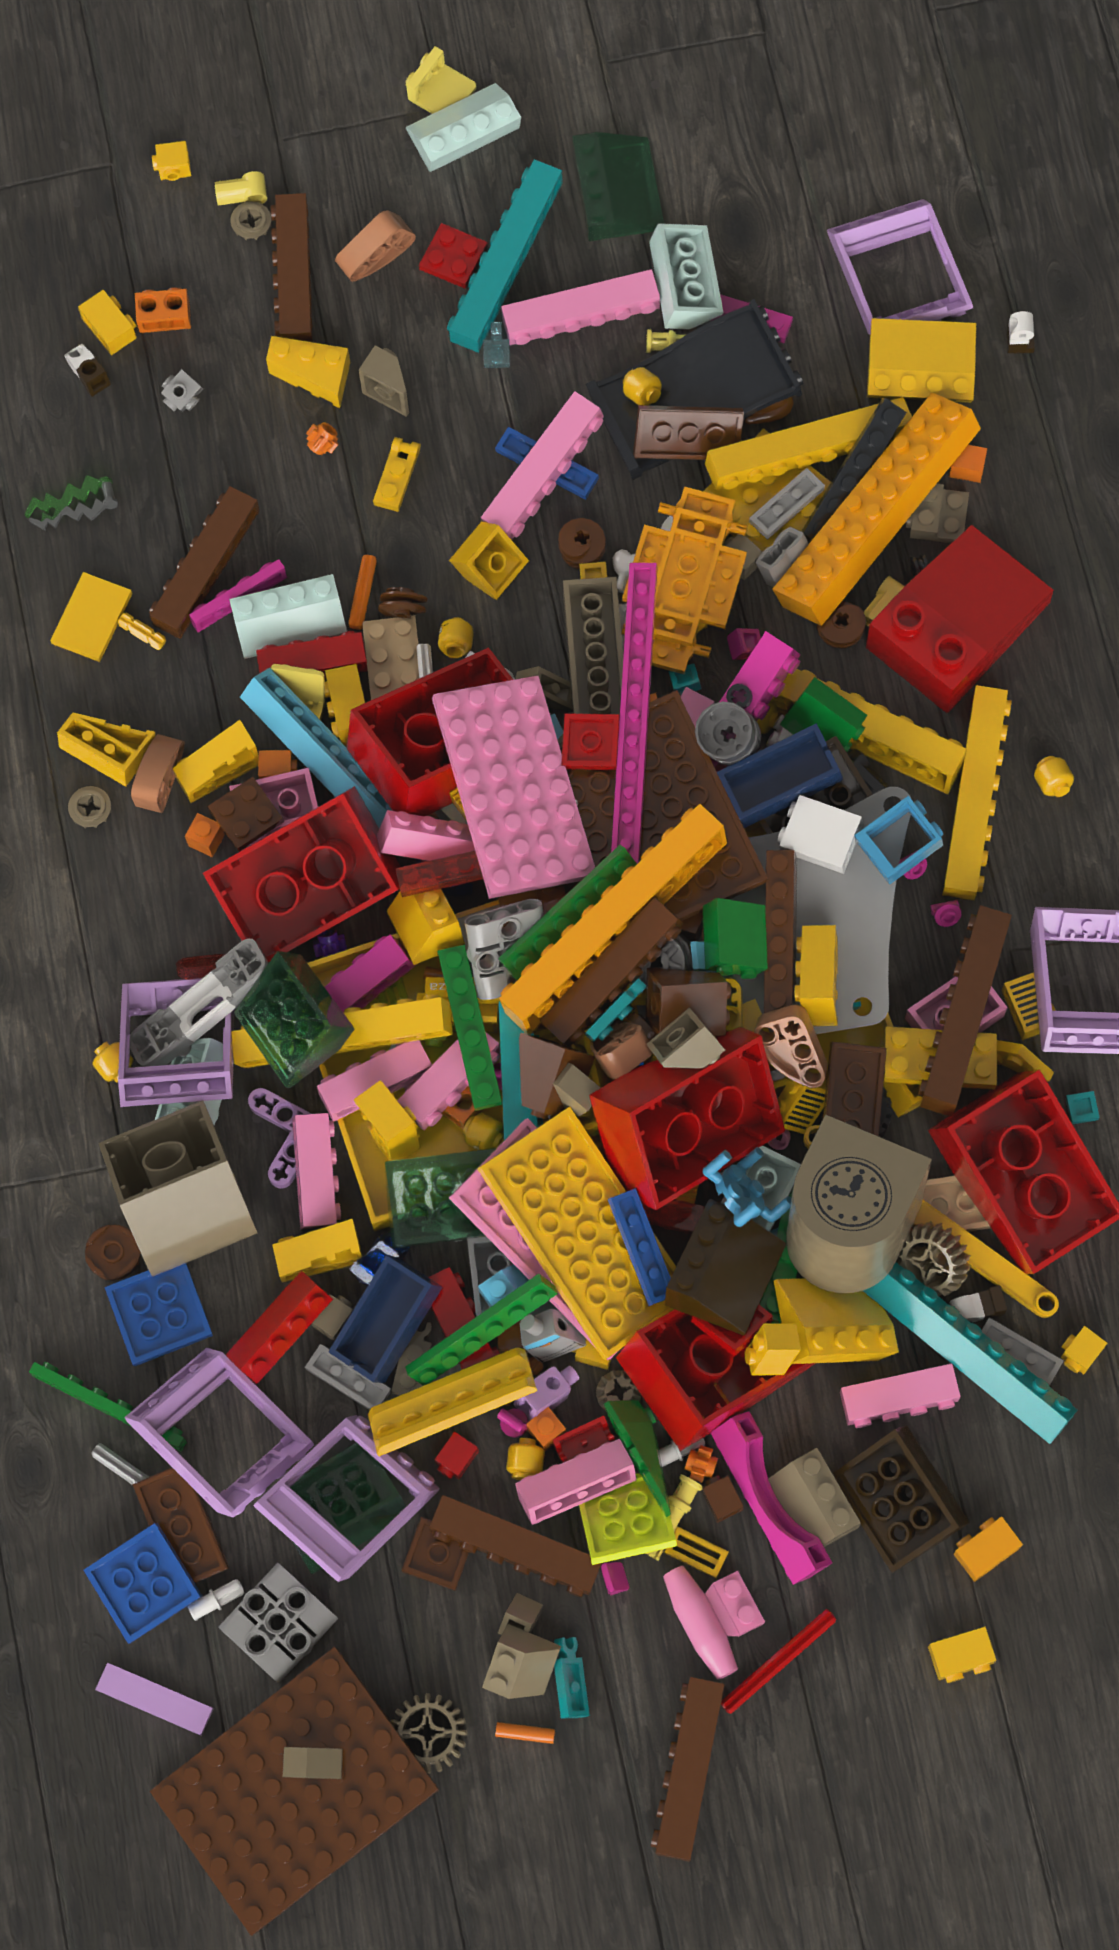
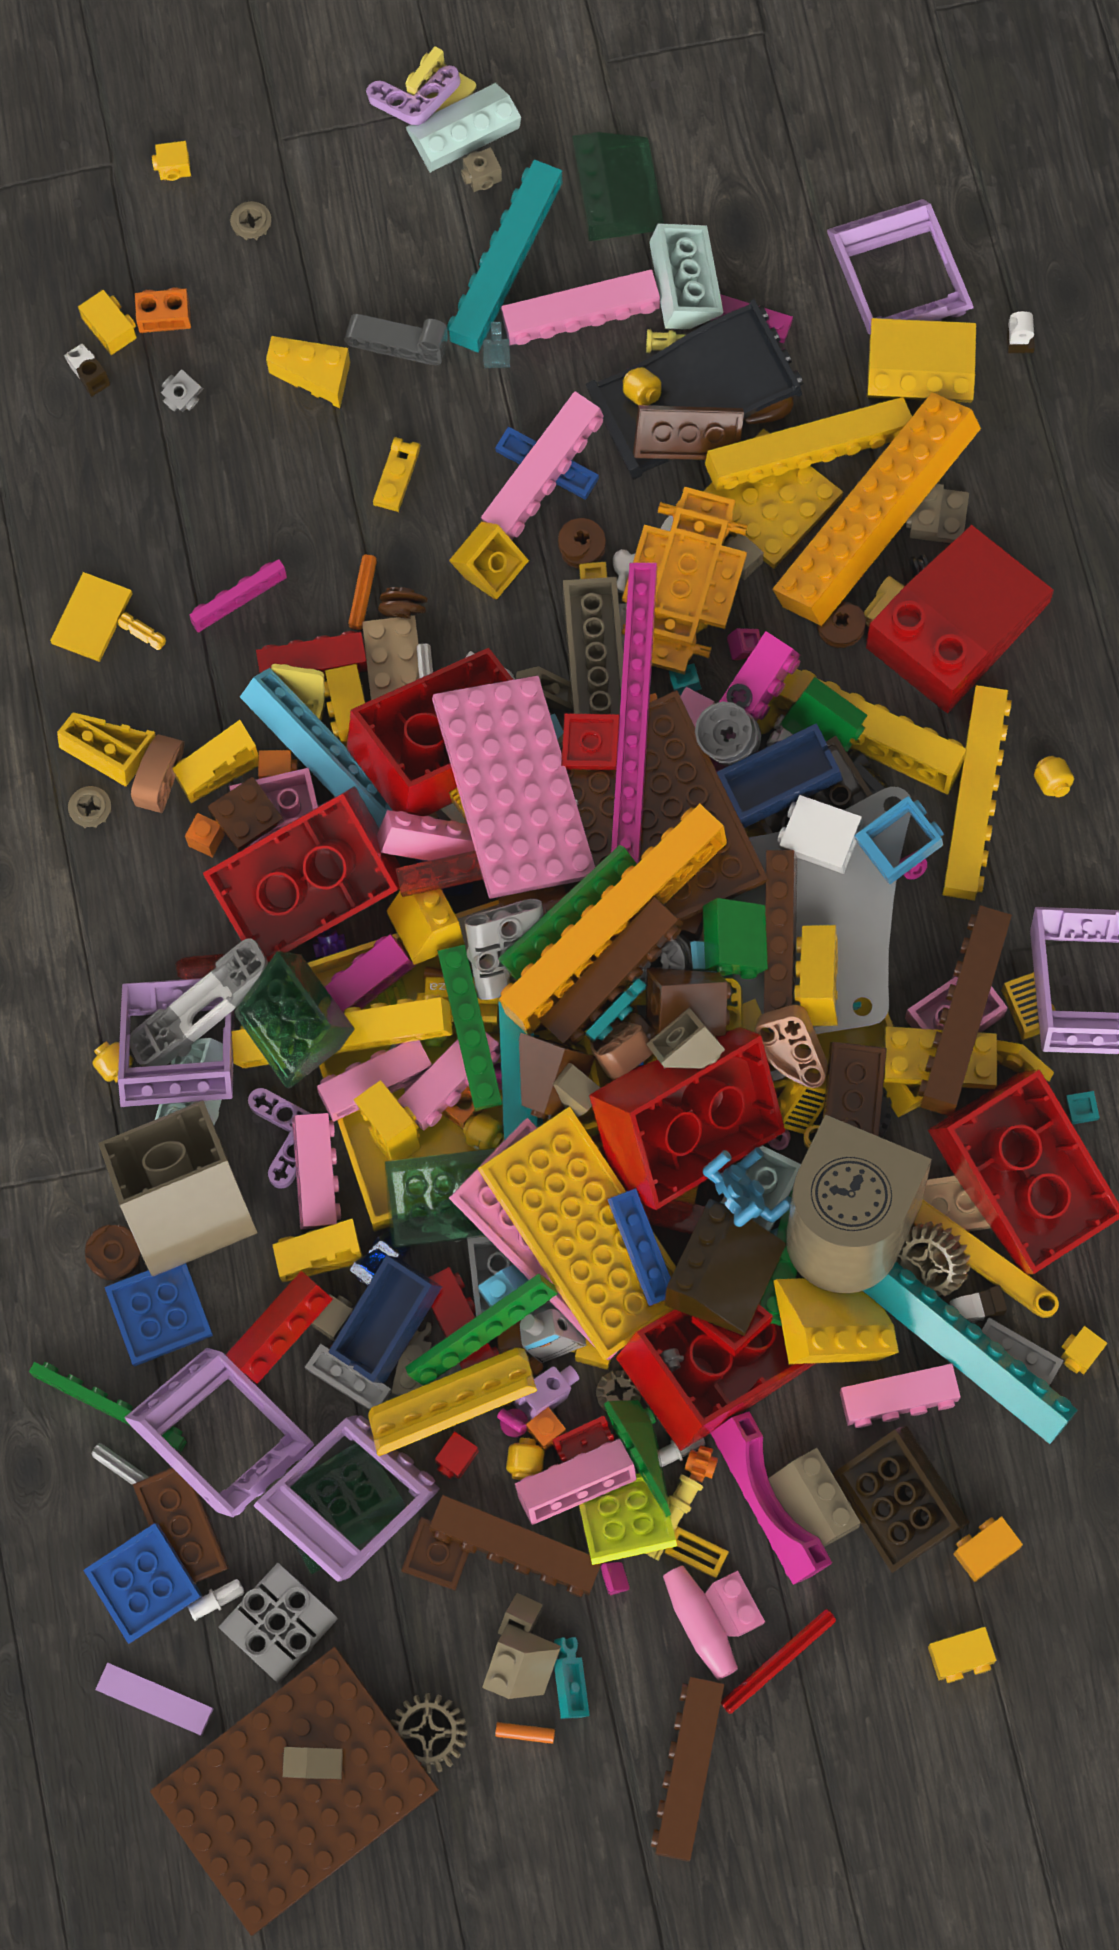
piece [25,475,118,530] -> none
reddish brown brick [149,486,260,639] -> none
light yellow piece [215,171,267,205] -> none
light aqua slope [229,574,347,659] -> none
reddish brown brick [271,193,313,342] -> none
orange gear [306,422,339,455] -> none
nougat beam [335,210,416,281] -> none
dark tan slope [359,345,409,417] -> none
red plate [419,223,488,289] -> none
yellow head [438,617,474,658] -> none
reddish brown brick [702,1475,744,1523] -> none
yellow brick [745,1324,801,1375] -> none
light grey plate [749,468,825,540] -> none
light grey brick [756,527,809,588] -> none
black plate [801,398,907,541] -> none
dark pink plate [930,900,961,927] -> none
orange brick [949,445,987,483] -> none
none -> dark grey beam [344,314,448,365]
none -> lavender beam [366,66,461,125]
none -> dark tan brick [461,147,502,192]
none -> flat silver plate [660,1348,684,1372]

